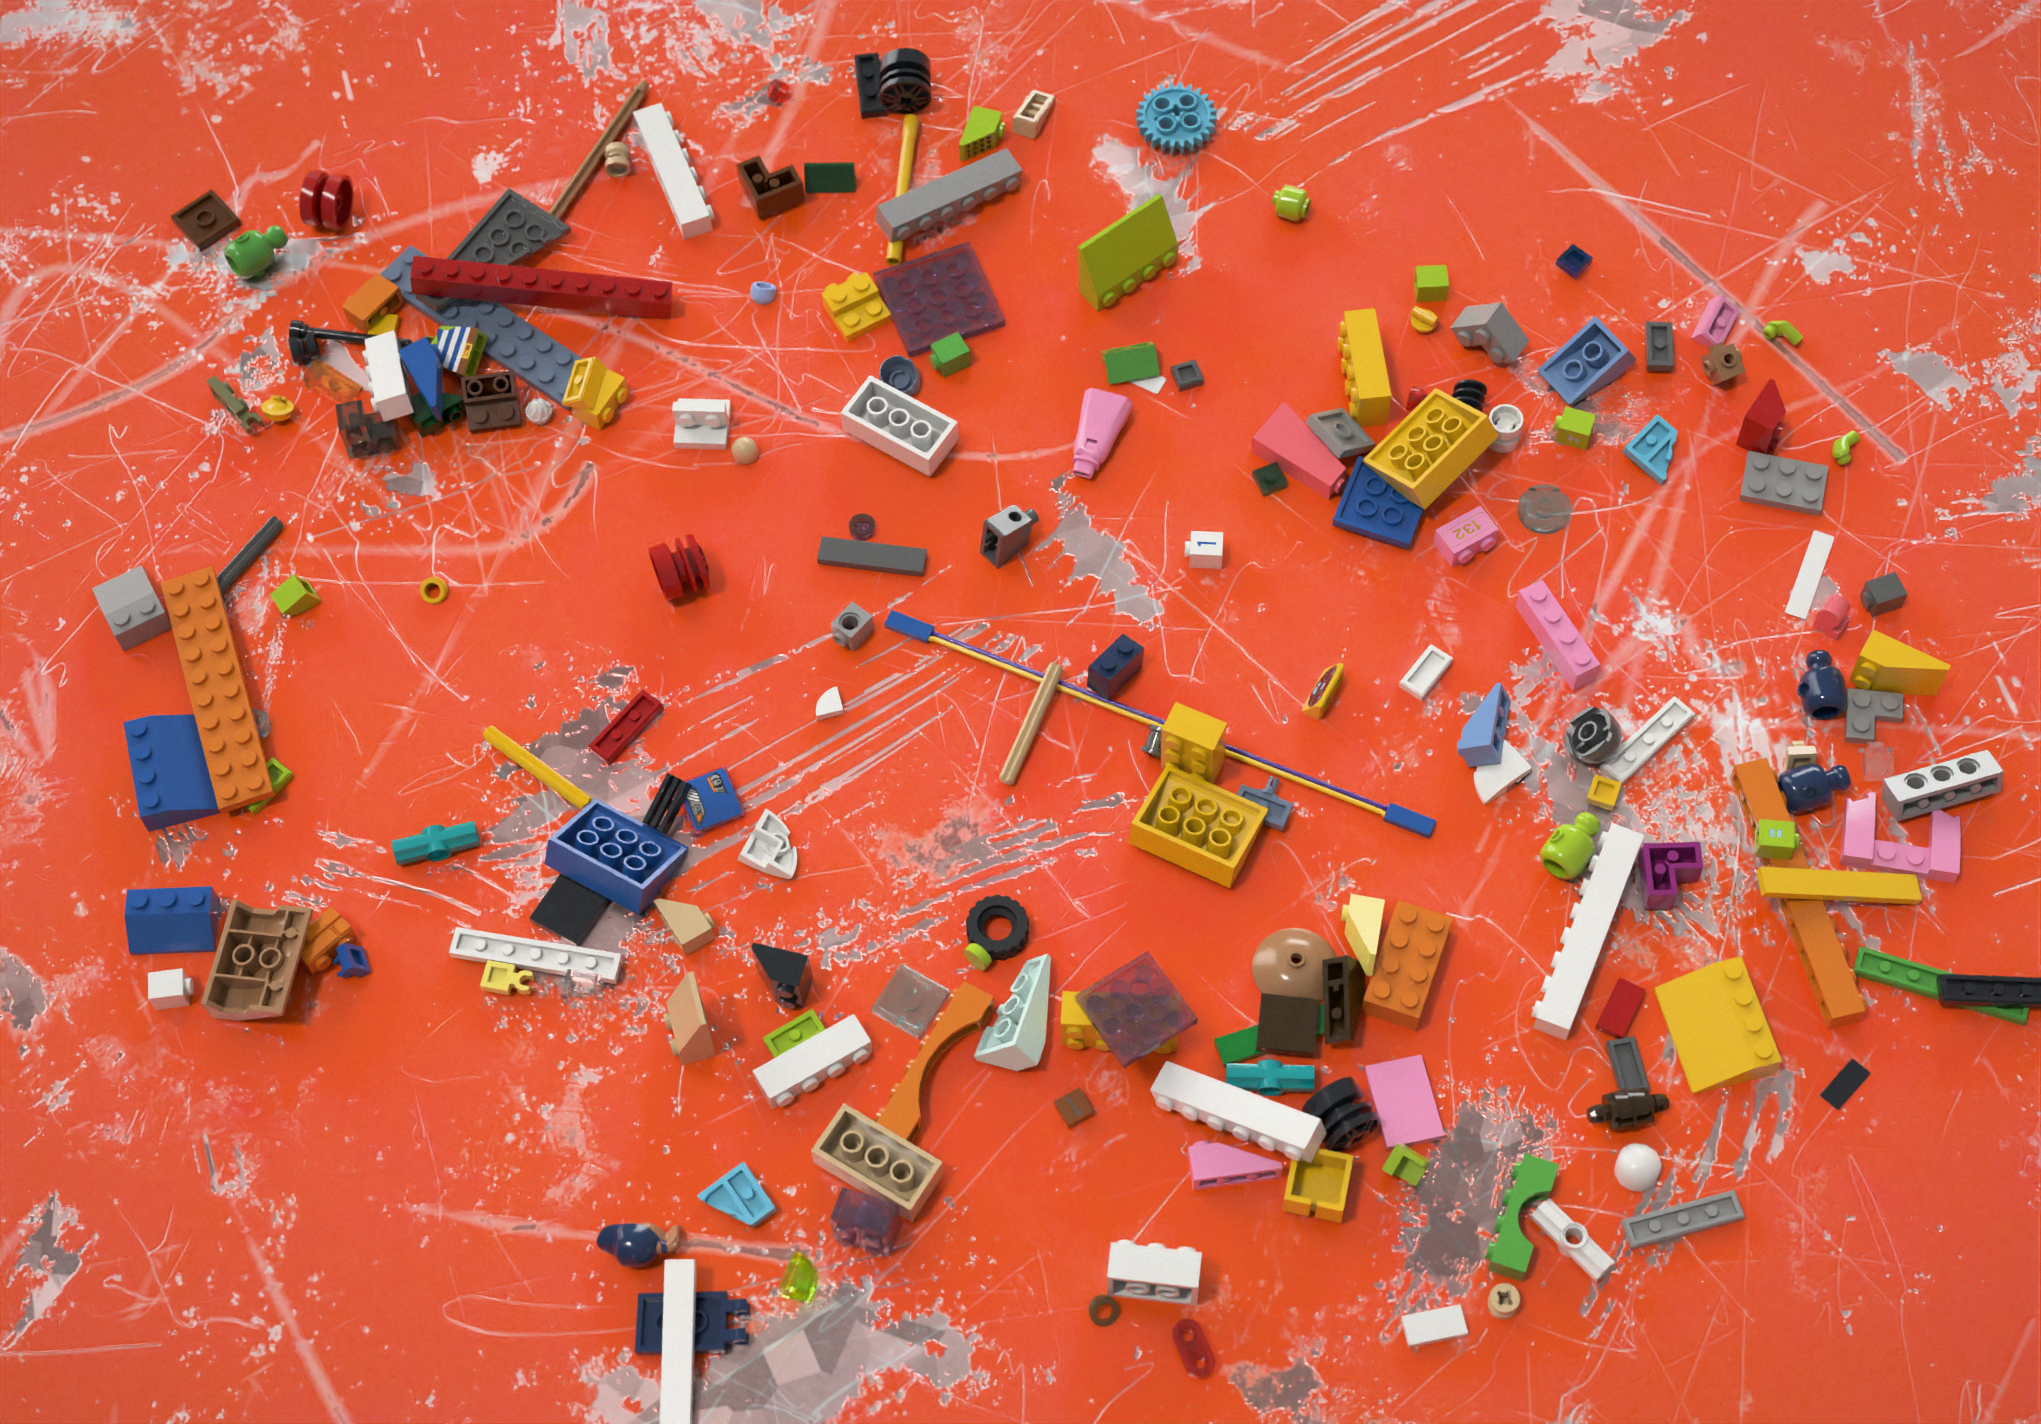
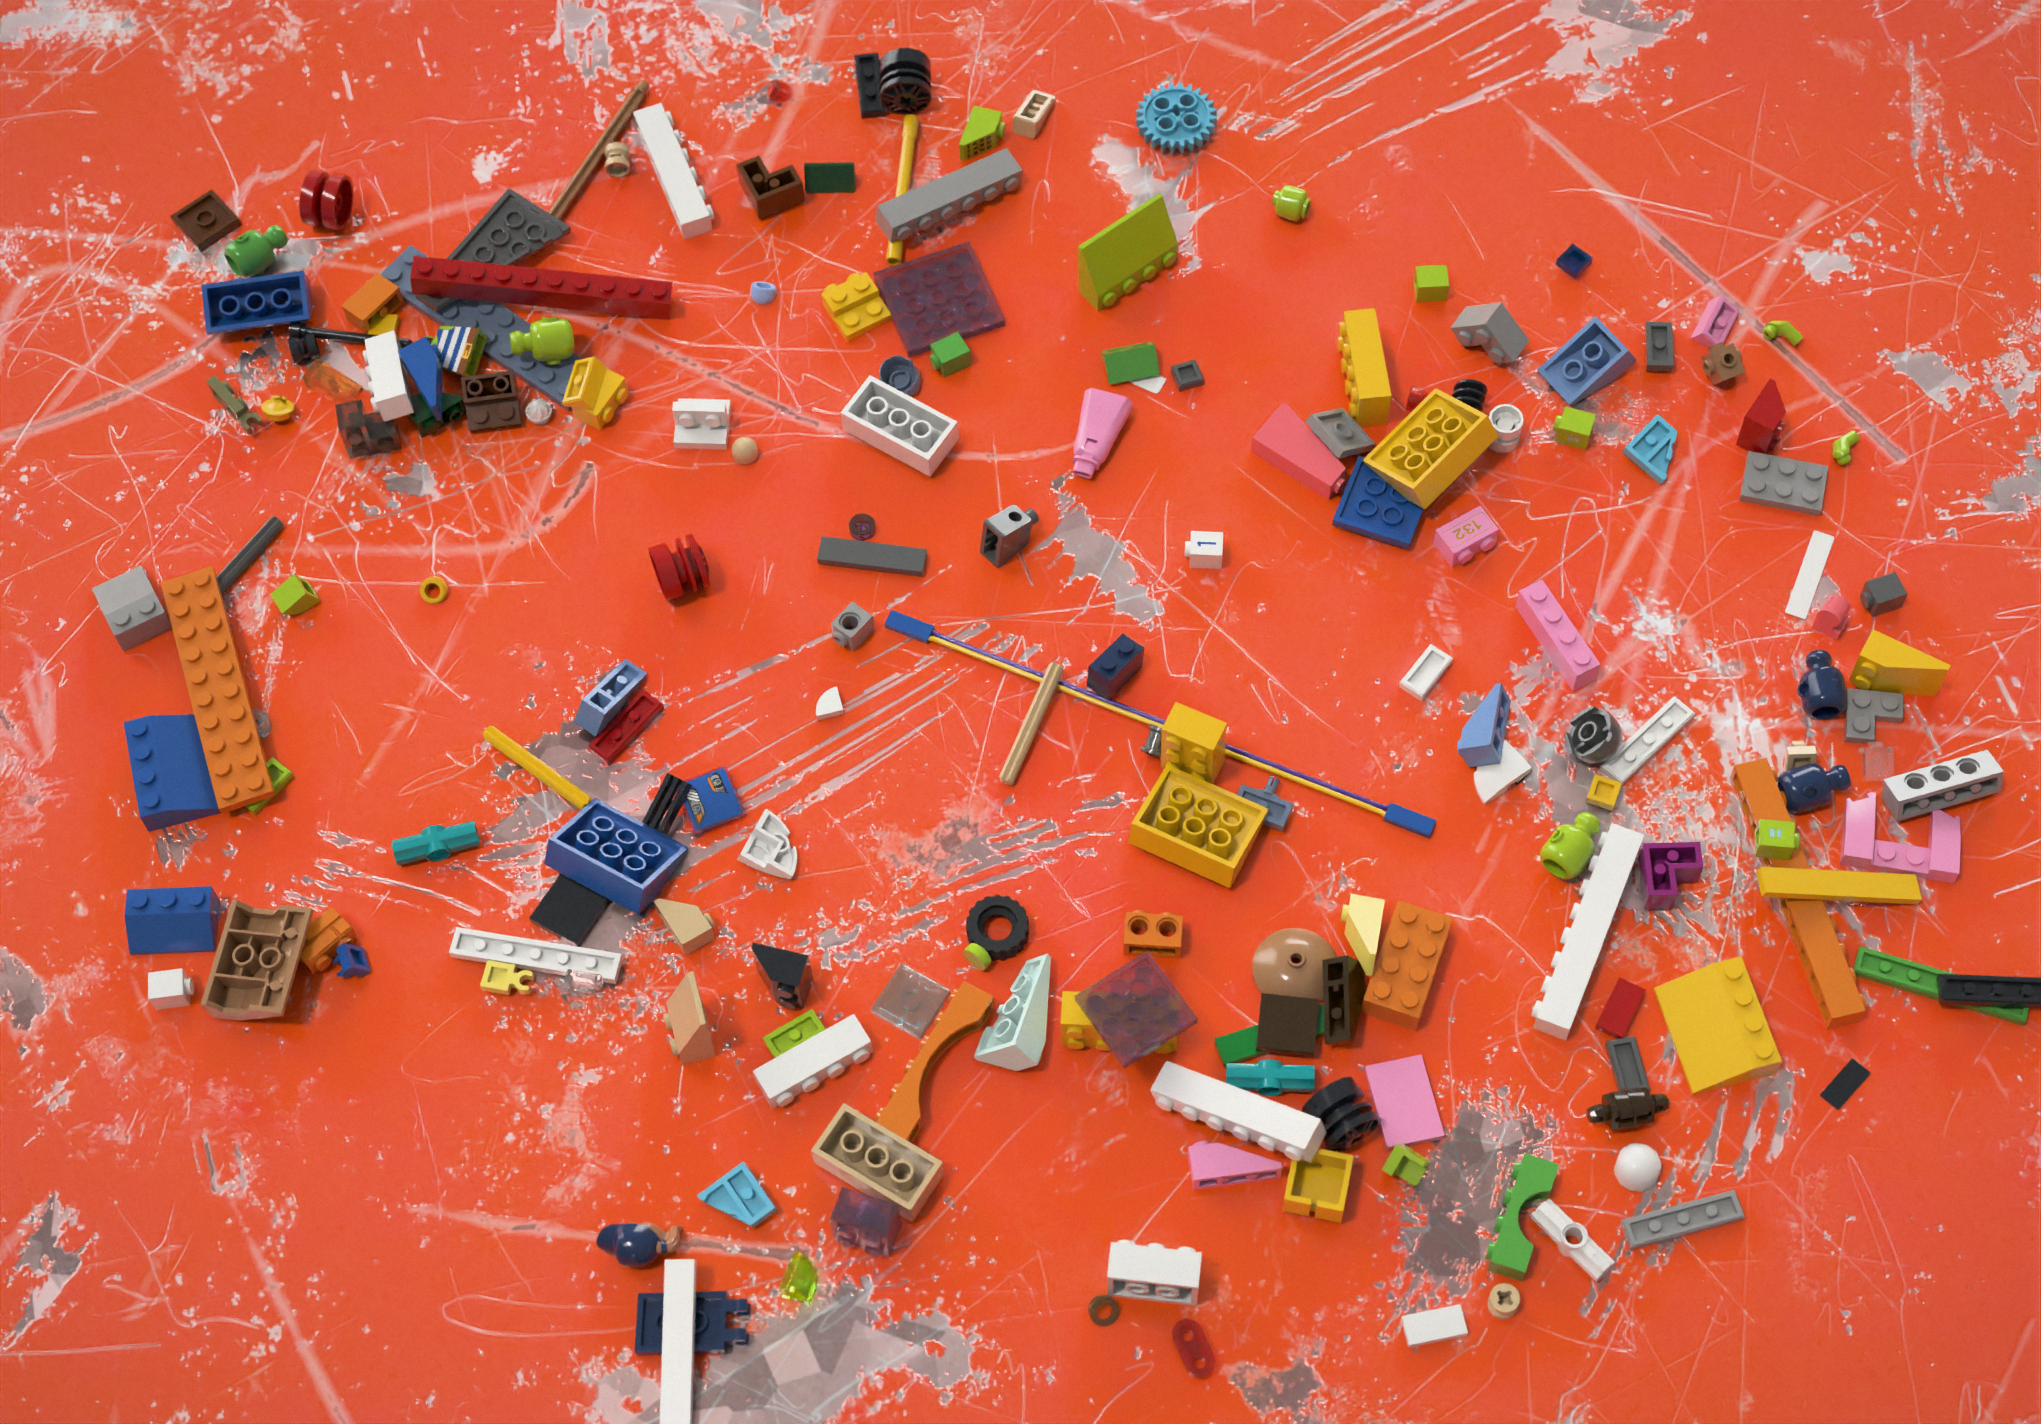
dark orange tile [1054,1088,1094,1128] -> none
clear green plate [1252,462,1288,497] -> none
yellow slope [1302,663,1345,720] -> none
yellow plate [1411,306,1439,333] -> none
clear light blue tile [1517,484,1572,535] -> none
none -> blue slope [201,270,313,335]
none -> lime piece [509,316,574,364]
none -> medium blue slope [573,659,647,737]
none -> orange brick [1123,910,1183,958]

